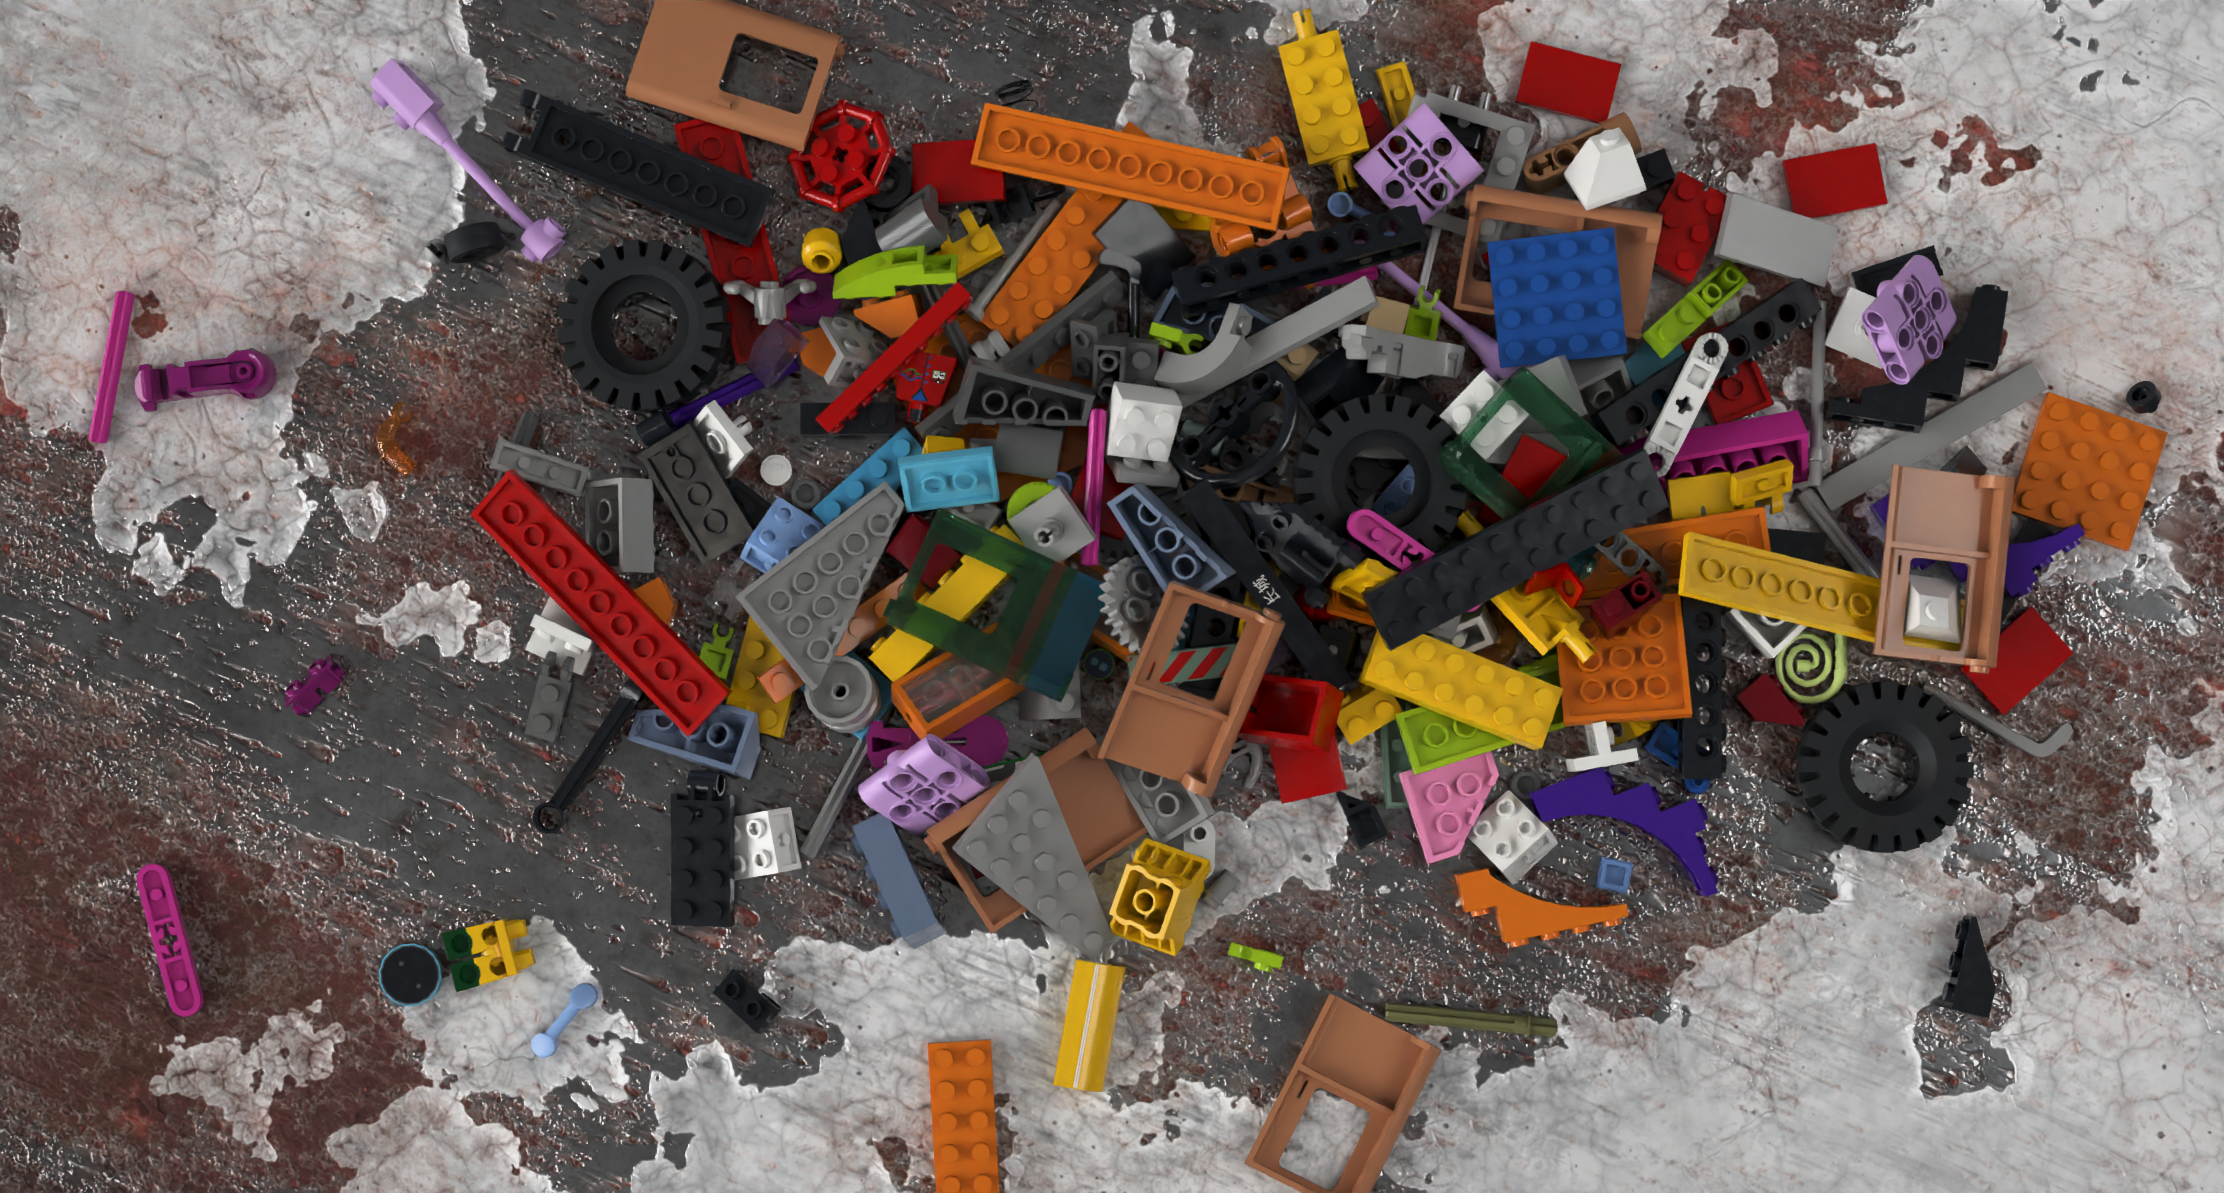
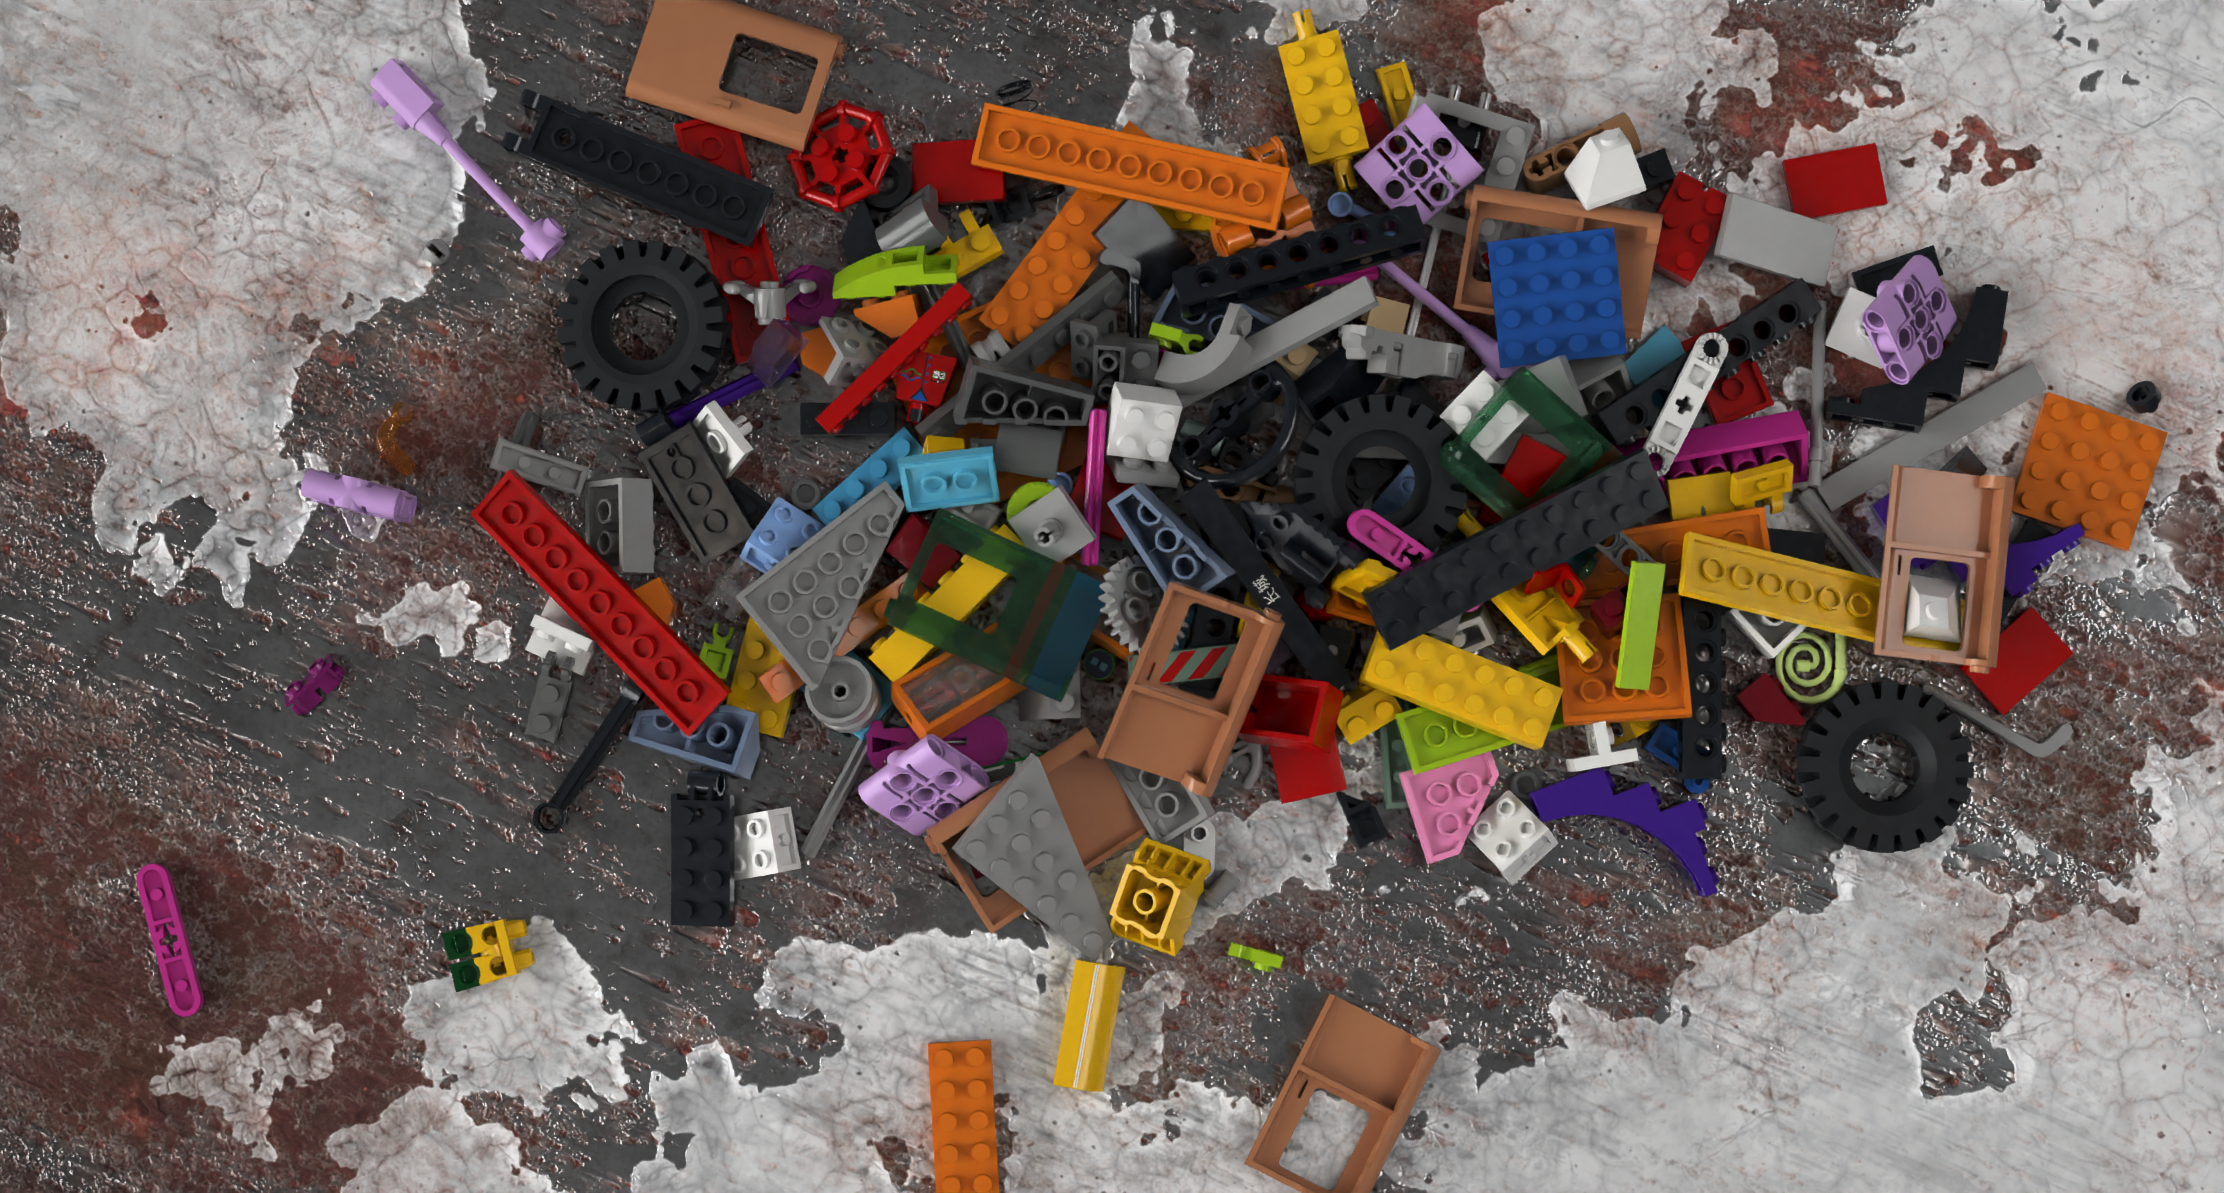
dark pink axle [89,291,135,444] -> none
magenta piece [134,348,277,412] -> none
black tile [379,943,443,1006] -> none
black tyre [444,222,504,263] -> none
light blue bar [531,983,598,1058] -> none
black plate [713,969,782,1034] -> none
white piece [760,454,792,486] -> none
yellow head [801,227,843,274] -> none
sand blue wedge [851,813,947,949] -> none
light grey bar [964,198,1063,322] -> none
olive axle [1385,1002,1558,1038] -> none
lime plate [1404,285,1442,341] -> none
orange arch [1455,868,1629,947] -> none
clear orange piece [1472,609,1518,665] -> none
red tile [1515,41,1621,124] -> none
medium blue tile [1595,857,1633,894] -> none
lime slope [1641,259,1749,359] -> none
black slope [1942,915,1996,1018] -> none
none -> lavender connector [301,469,417,523]
none -> lime tile [1615,560,1666,690]

